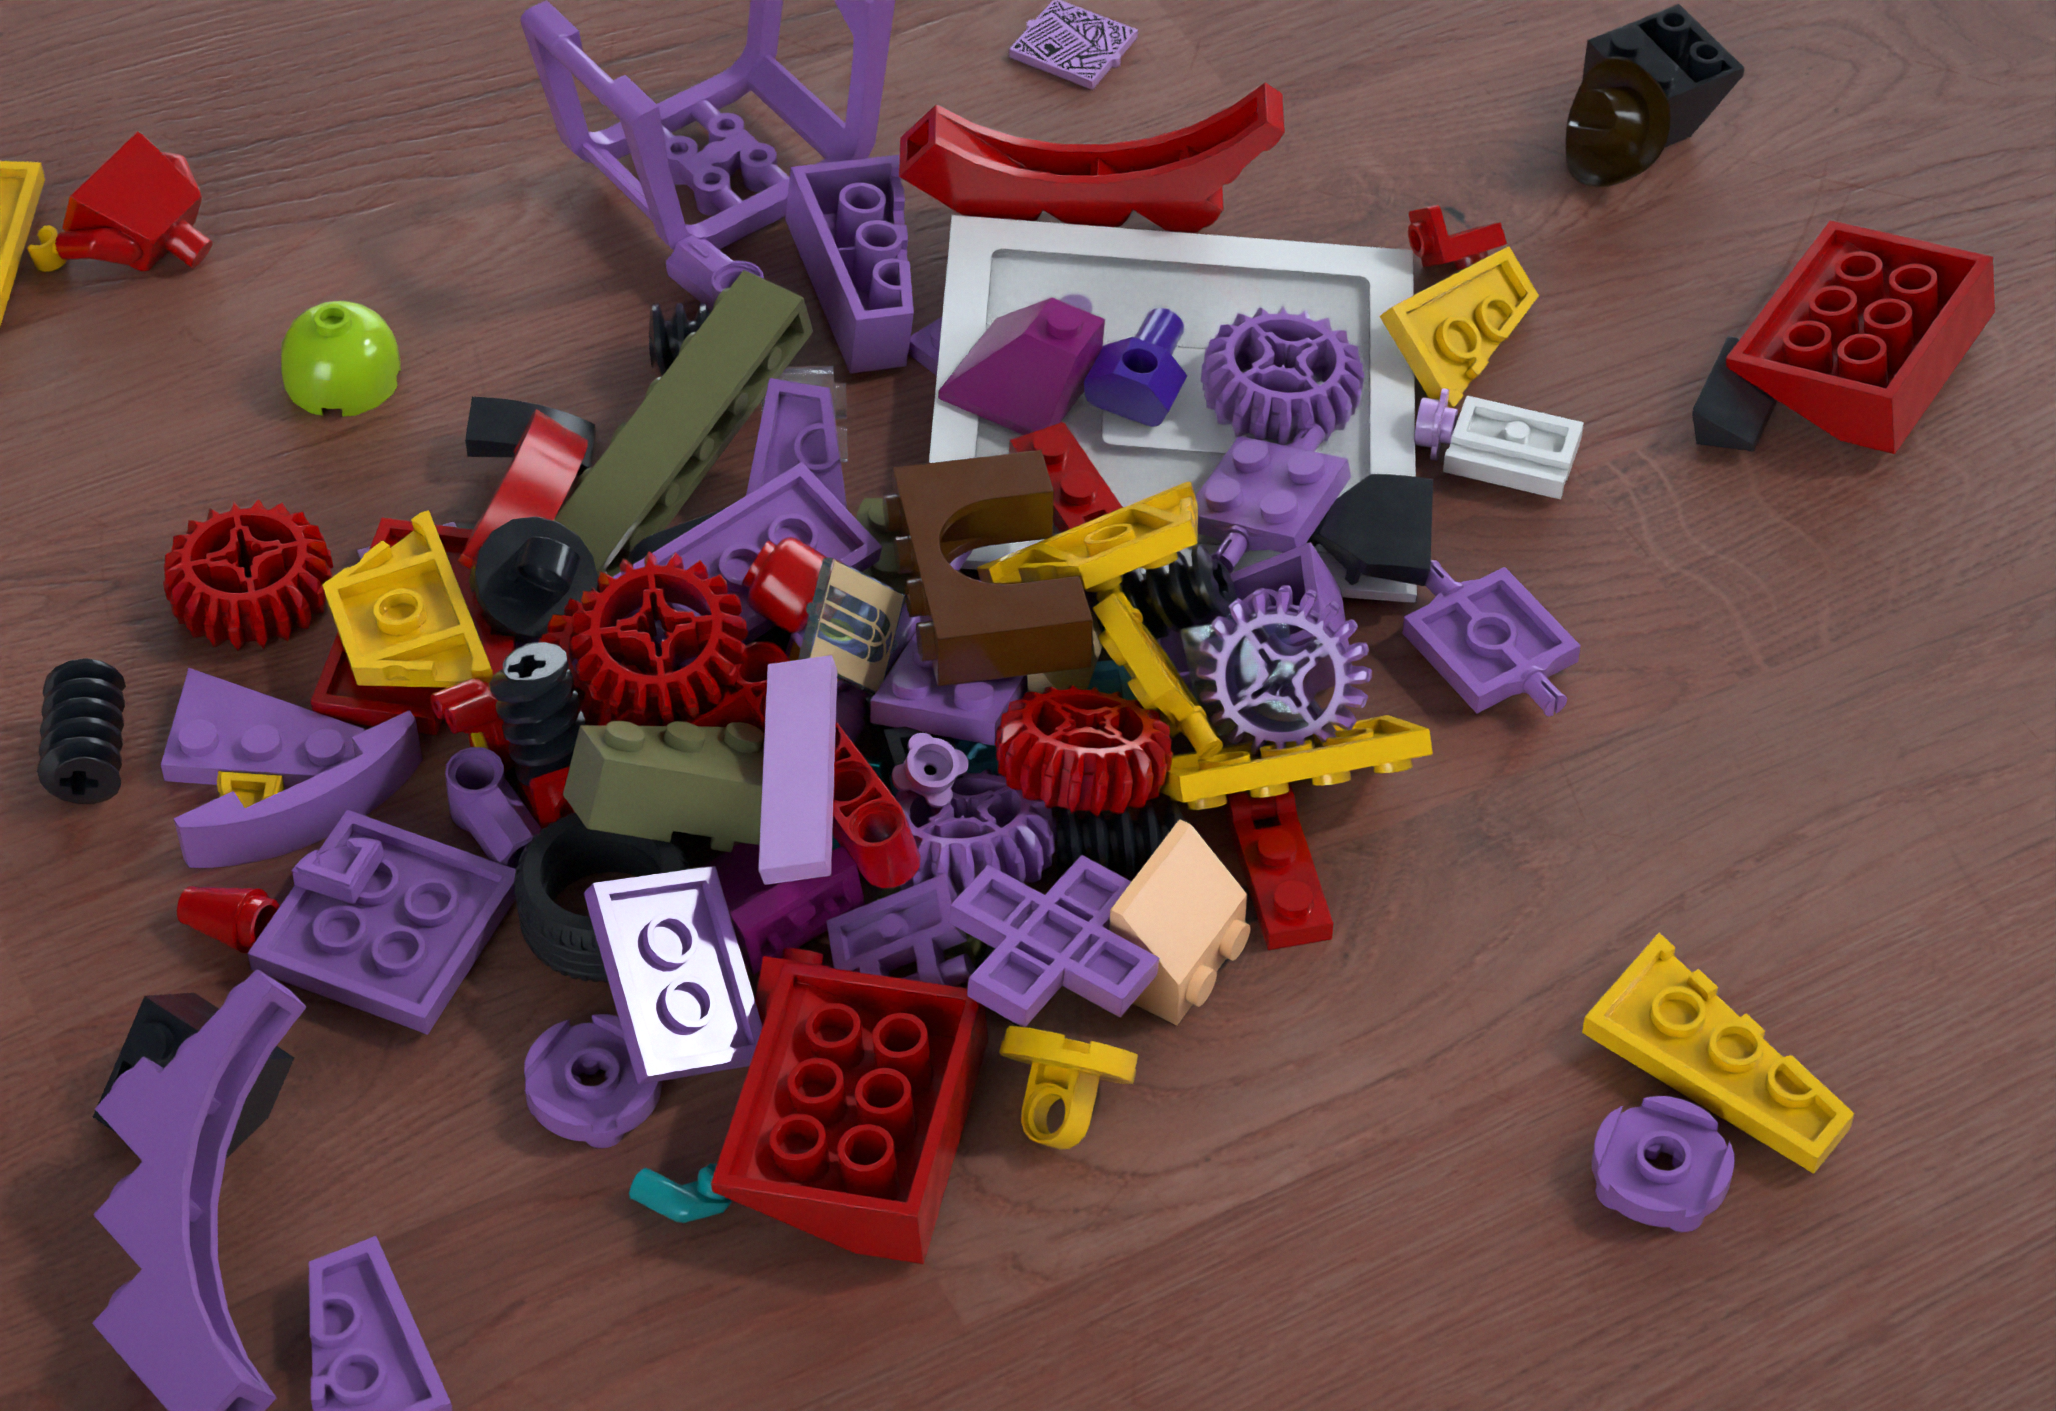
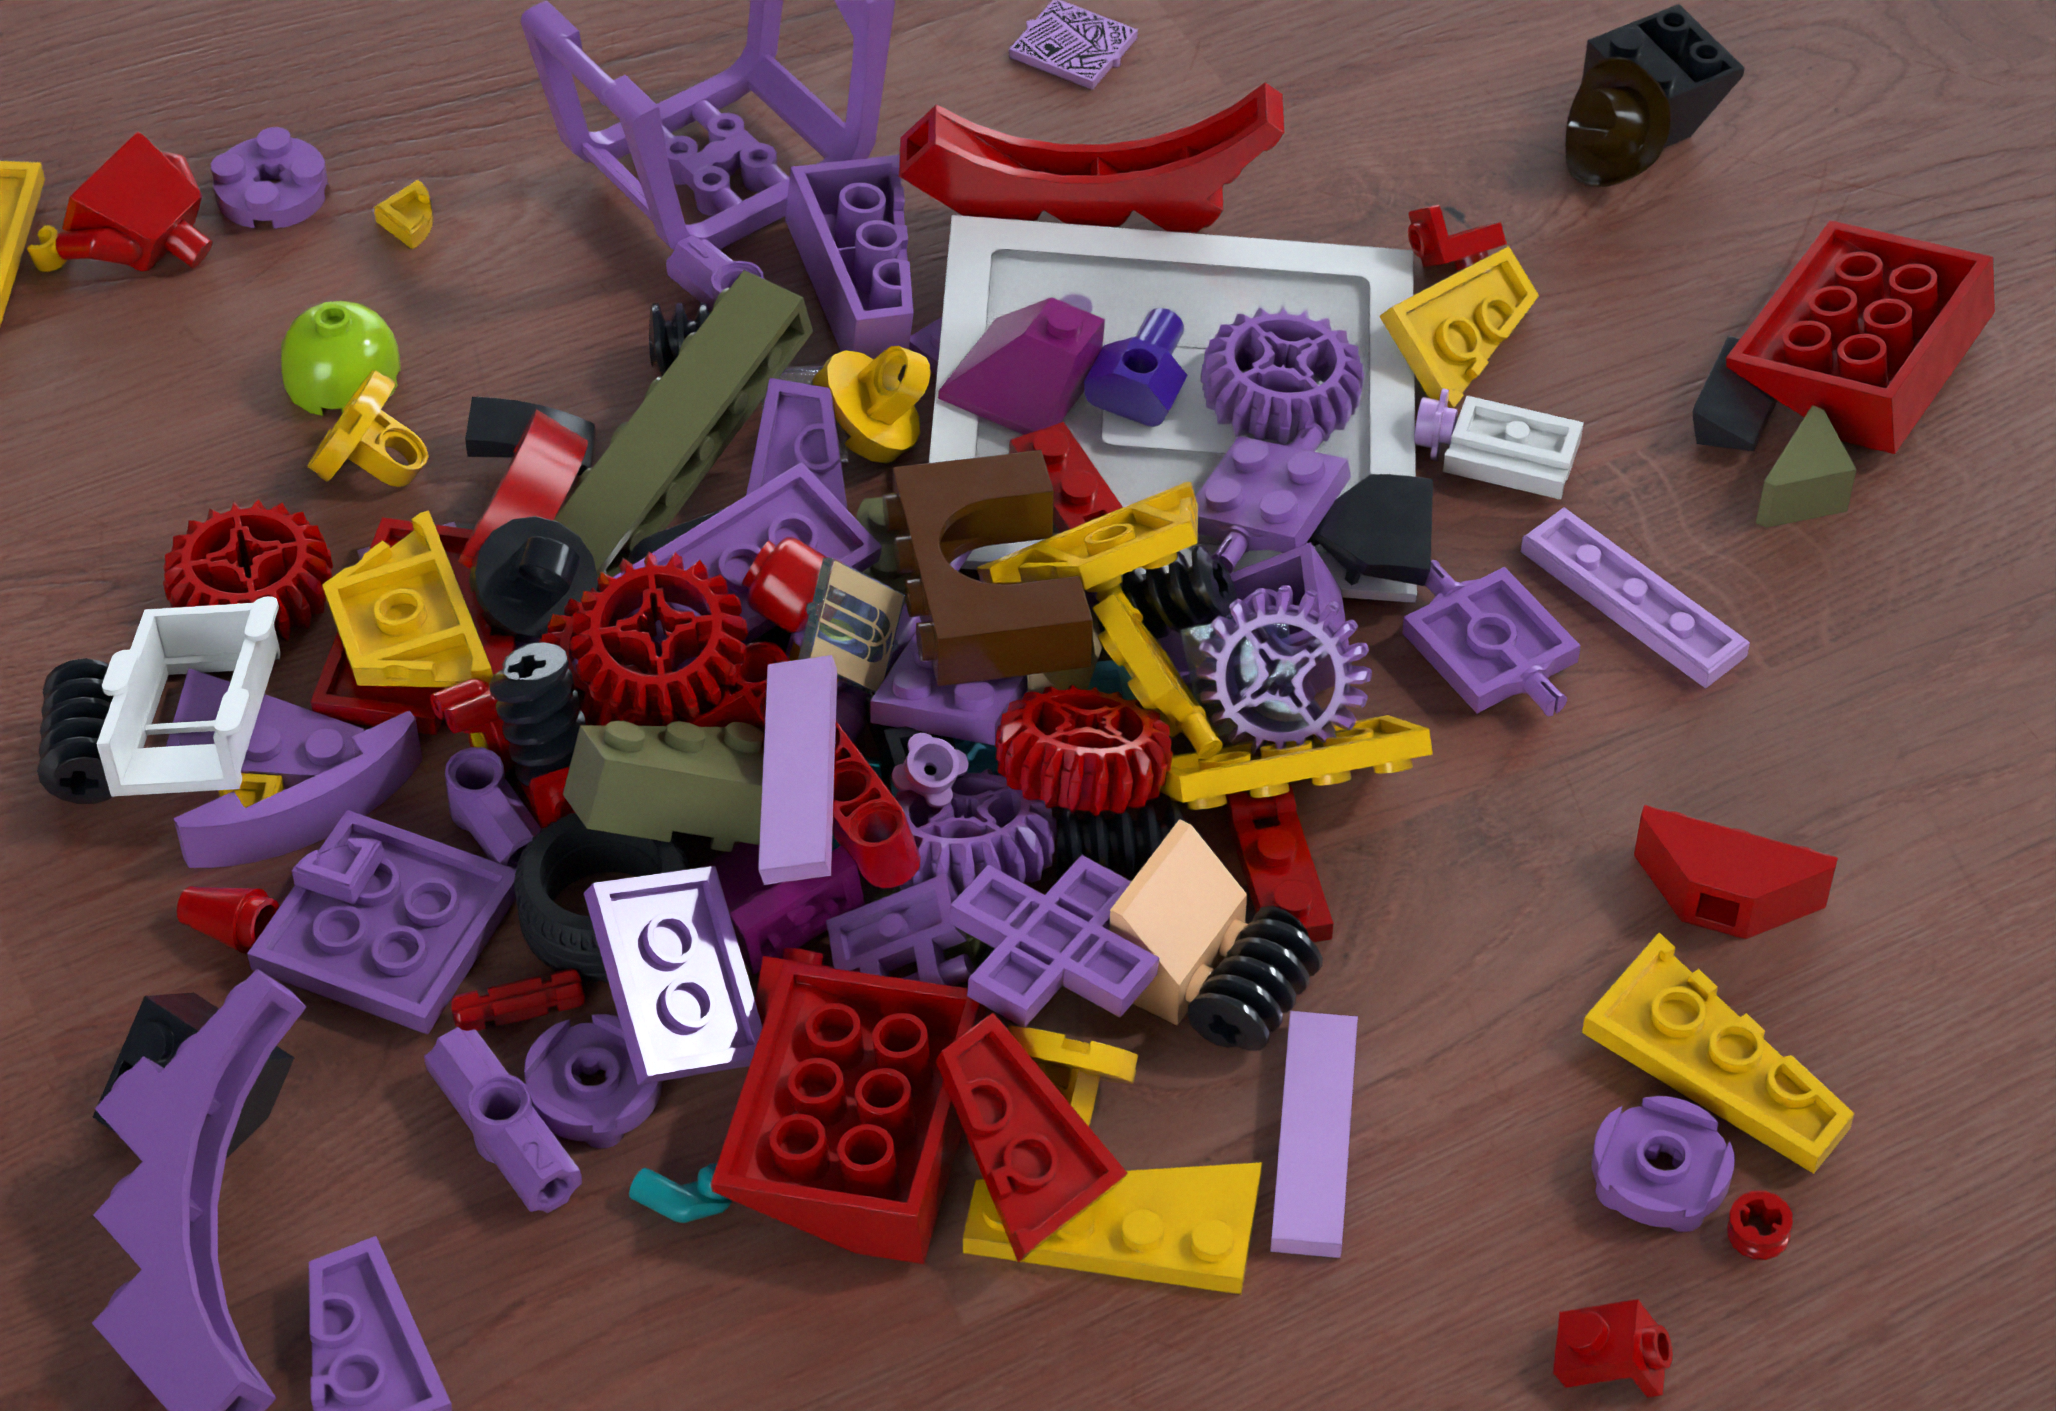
none -> white piece [97,597,281,797]
none -> medium lavender plate [211,127,328,228]
none -> yellow tile [307,370,428,487]
none -> yellow tile [374,180,433,250]
none -> medium lavender piece [424,1027,582,1213]
none -> red axle [451,968,585,1031]
none -> yellow tile [812,346,931,463]
none -> red wing [935,1012,1128,1263]
none -> yellow wing [963,1162,1262,1295]
none -> black piece [1187,905,1323,1051]
none -> lavender tile [1270,1011,1358,1258]
none -> lavender tile [1520,507,1750,689]
none -> red bracket [1553,1299,1673,1398]
none -> red slope [1634,805,1838,939]
none -> red bush [1727,1190,1793,1260]
none -> olive slope [1756,405,1856,528]

